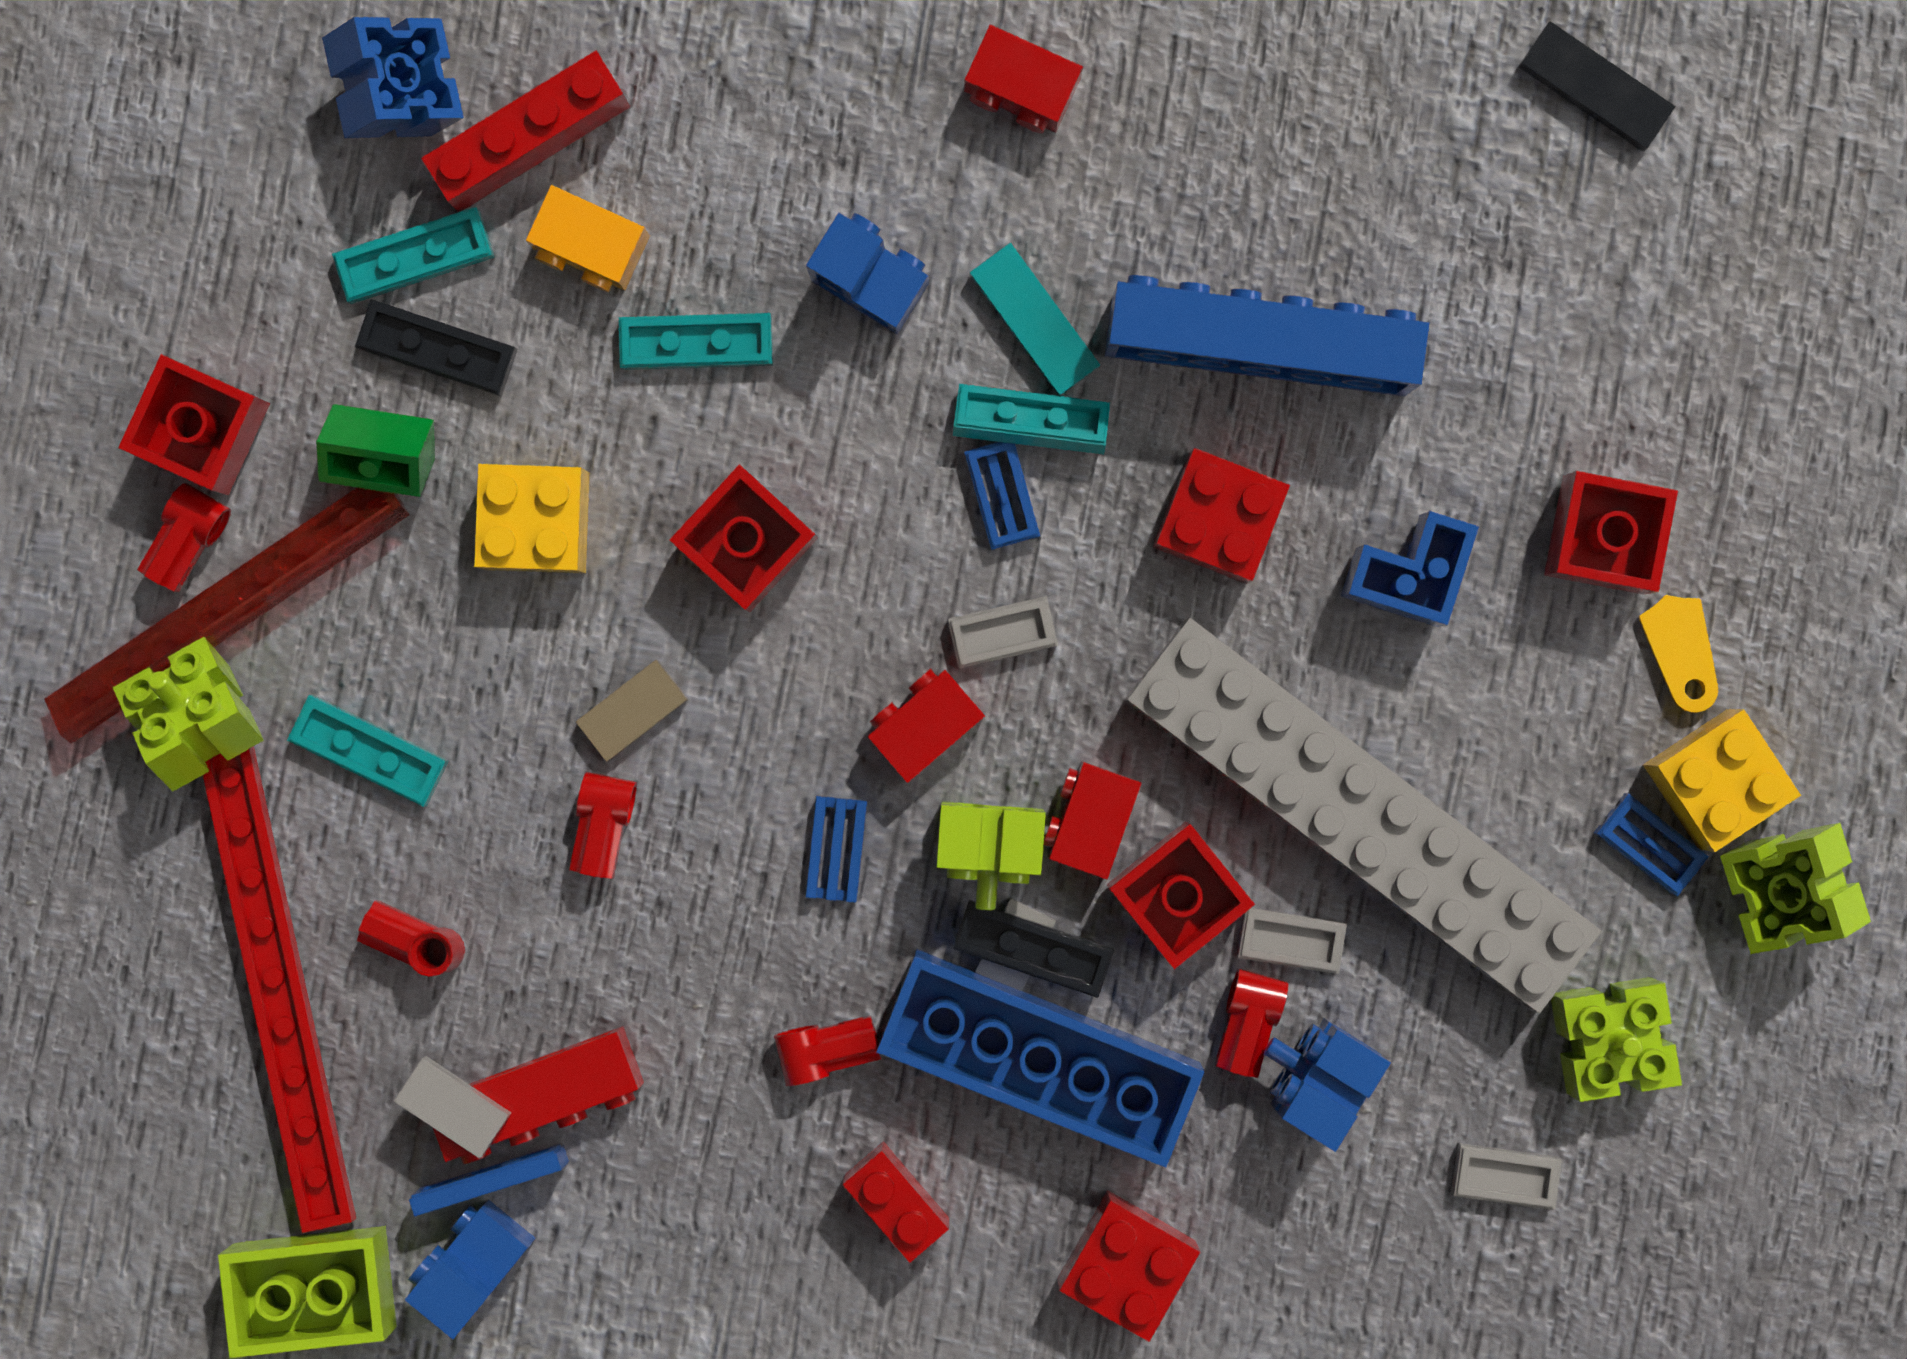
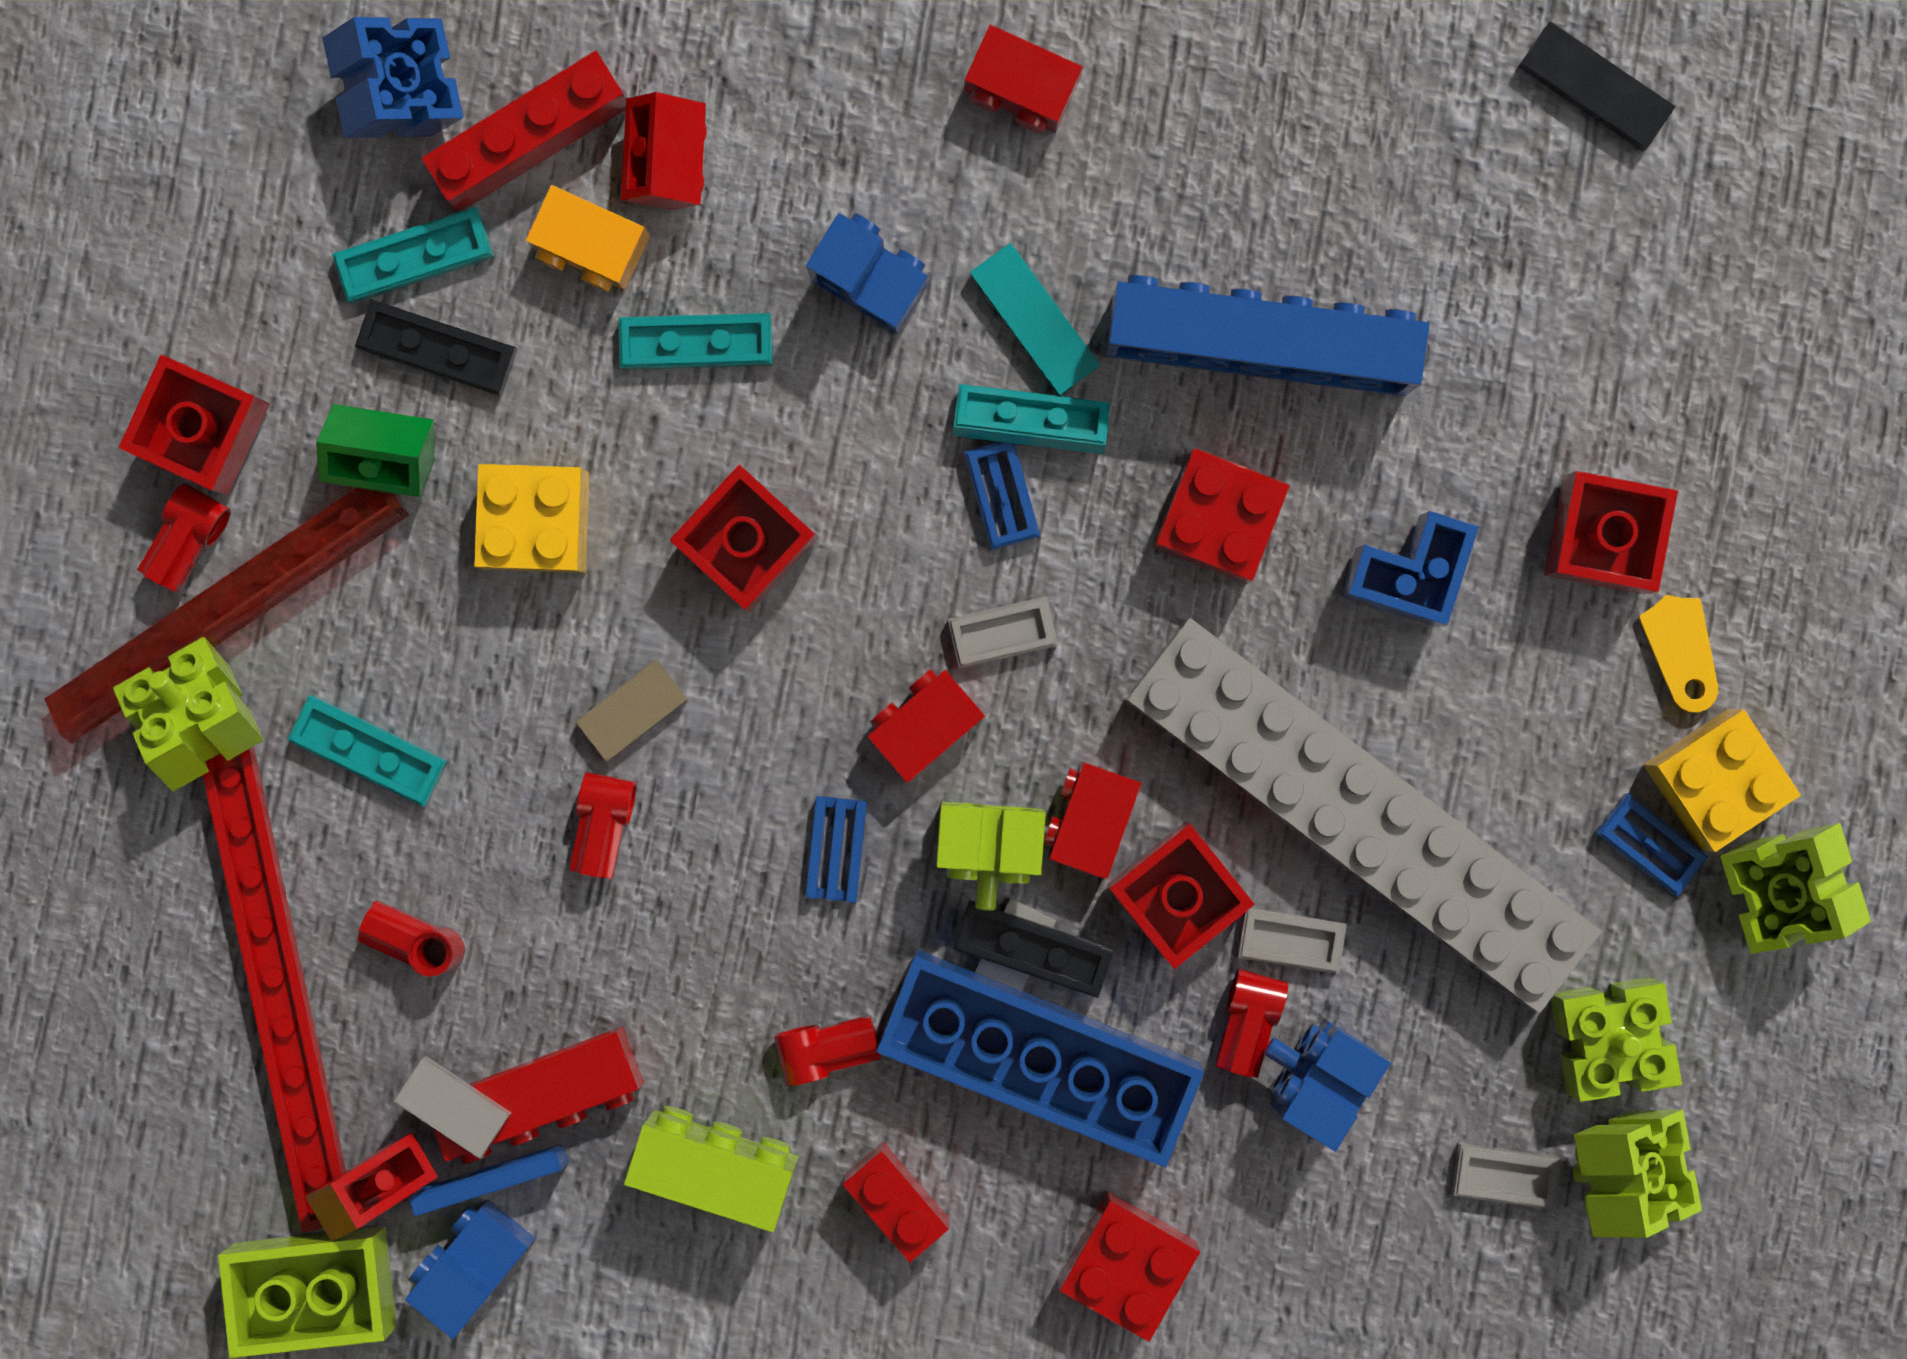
none -> red brick [305,1133,438,1241]
none -> red brick [621,92,707,210]
none -> lime brick [624,1106,799,1233]
none -> lime brick [1573,1109,1702,1238]

